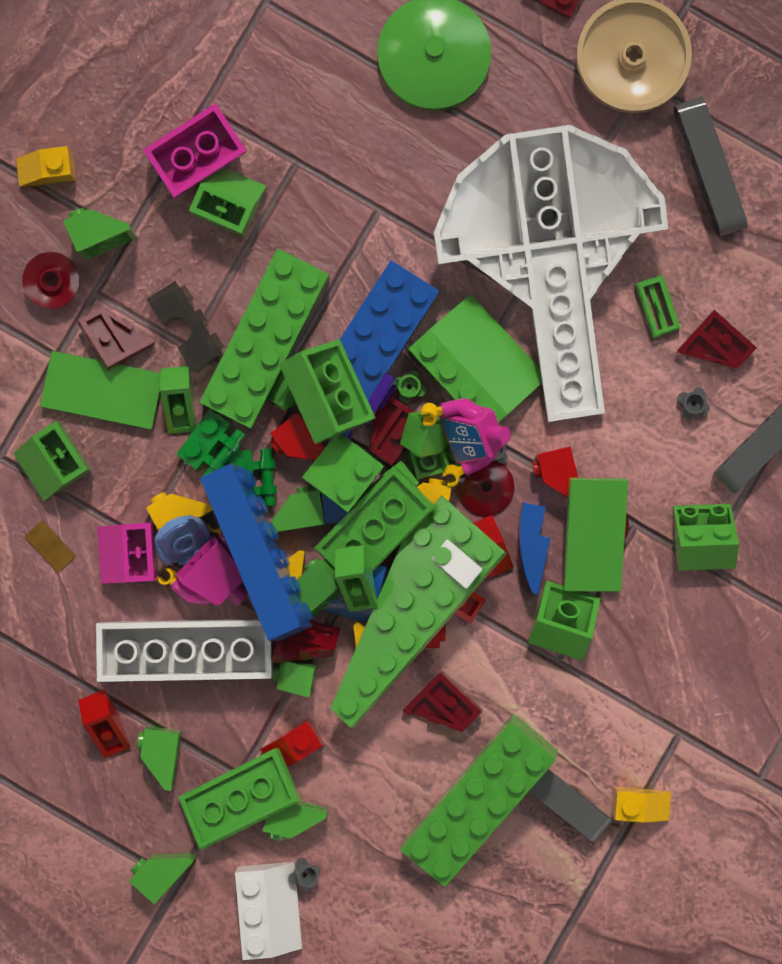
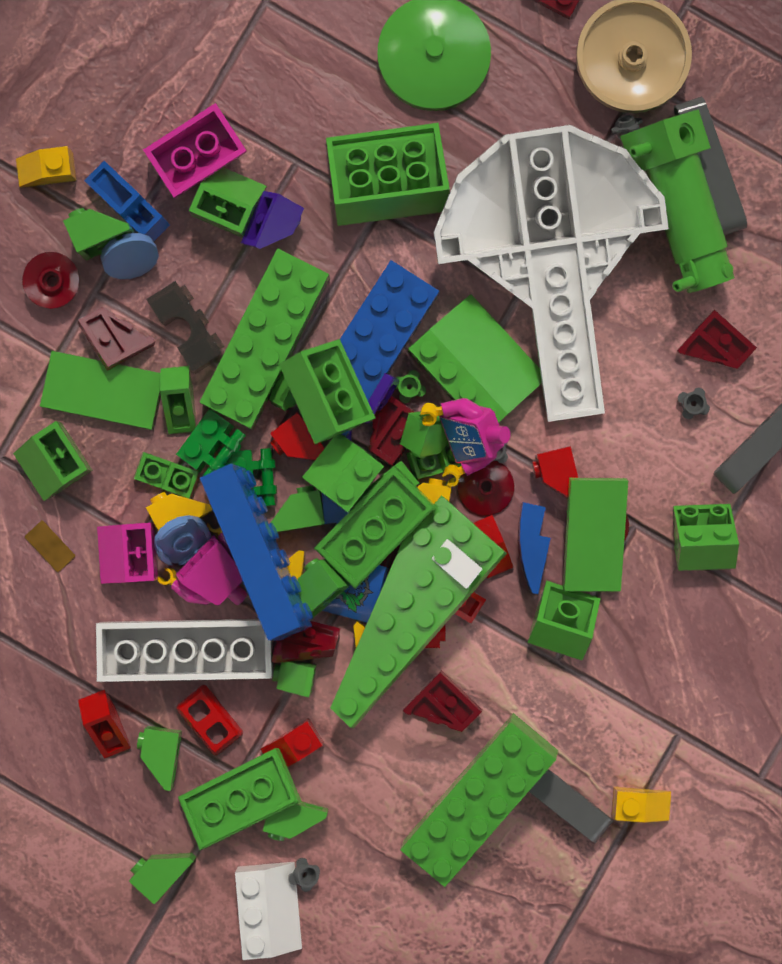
bright green slope [335,545,378,612] -> none
bright green tile [635,275,681,338] -> none
none -> blue slope [84,161,170,242]
none -> medium blue tile [100,233,159,279]
none -> bright green slope [133,452,199,498]
none -> red piece [176,685,243,756]
none -> dark purple slope [241,191,304,249]
none -> bright green slope [326,123,450,226]
none -> dark grey plate [611,115,643,139]
none -> bright green piece [620,109,735,293]

